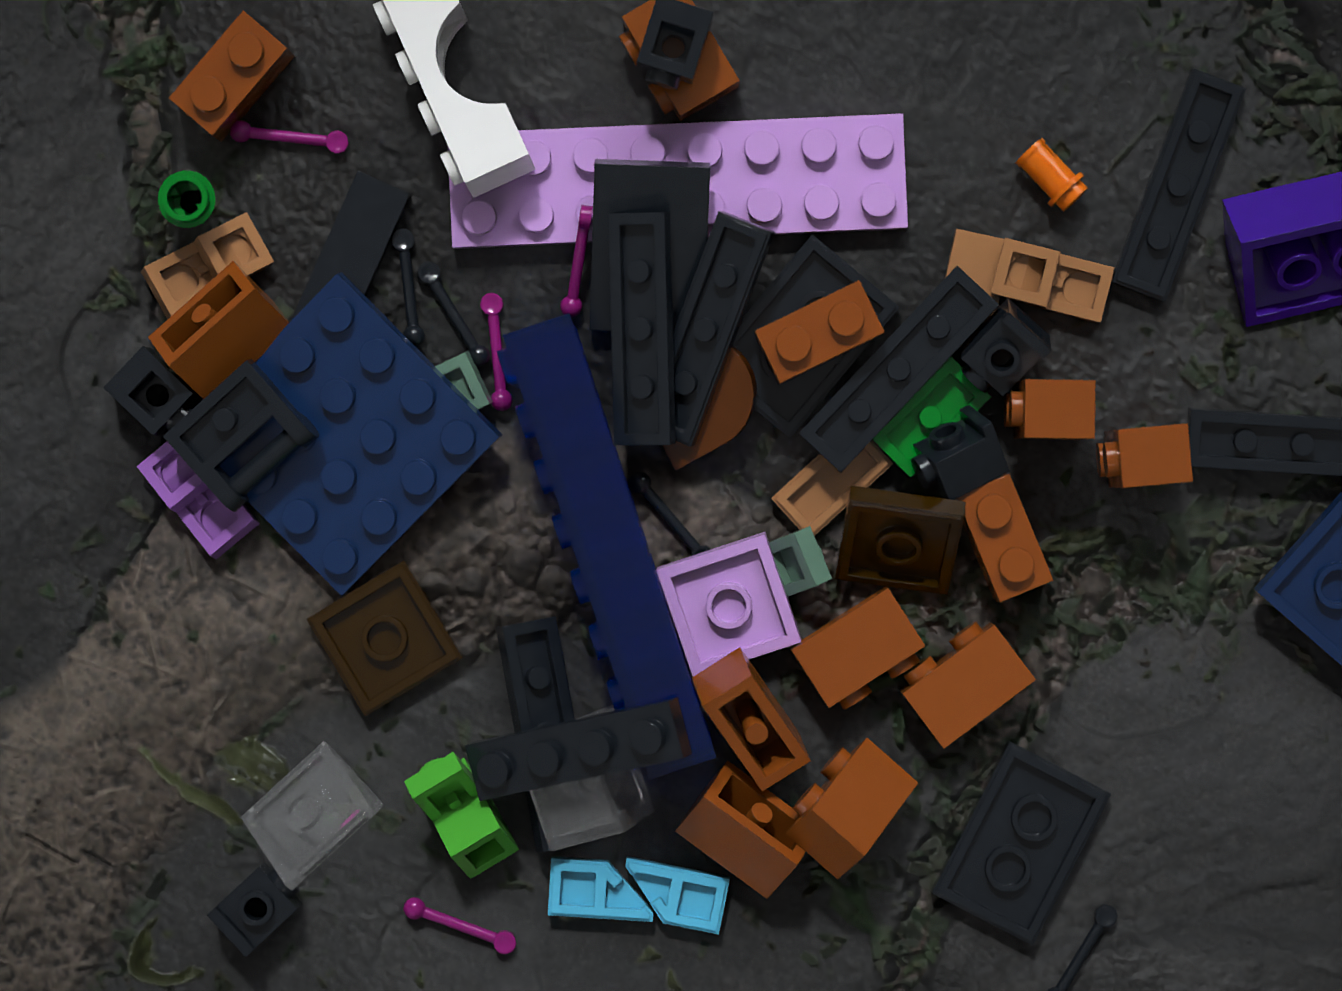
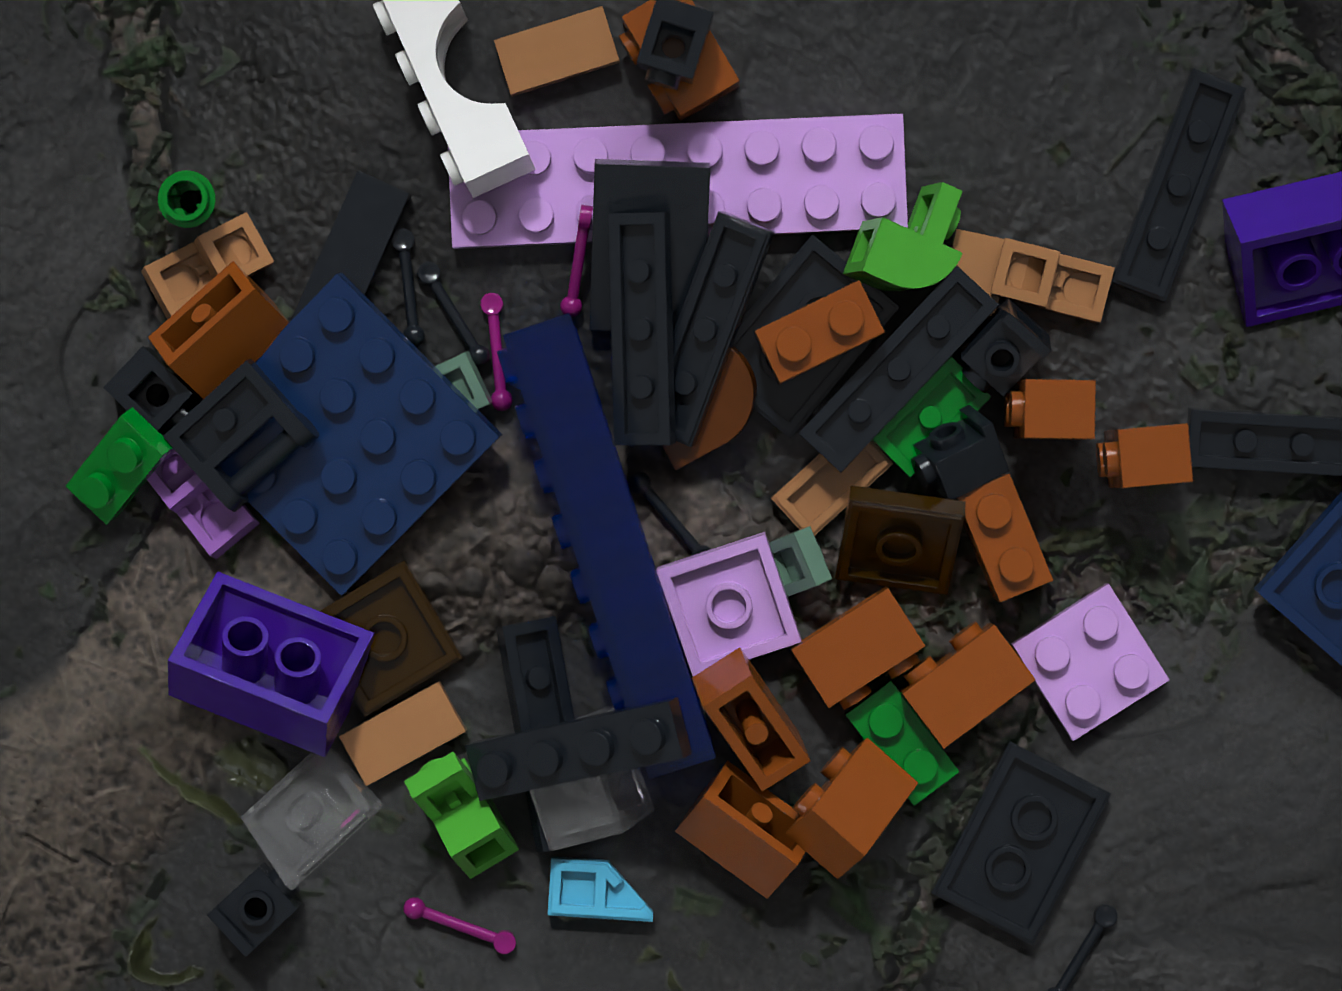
dark orange brick [169,10,295,142] -> none
magenta hinge [230,120,349,154] -> none
medium azure tile [625,856,730,935] -> none
orange pin [1015,138,1088,212] -> none
none -> green plate [66,407,173,525]
none -> dark purple slope [168,571,374,757]
none -> medium nougat tile [339,681,467,786]
none -> medium nougat tile [494,6,620,97]
none -> bright green brick [843,182,963,291]
none -> green plate [845,680,959,806]
none -> lavender plate [1010,583,1170,741]

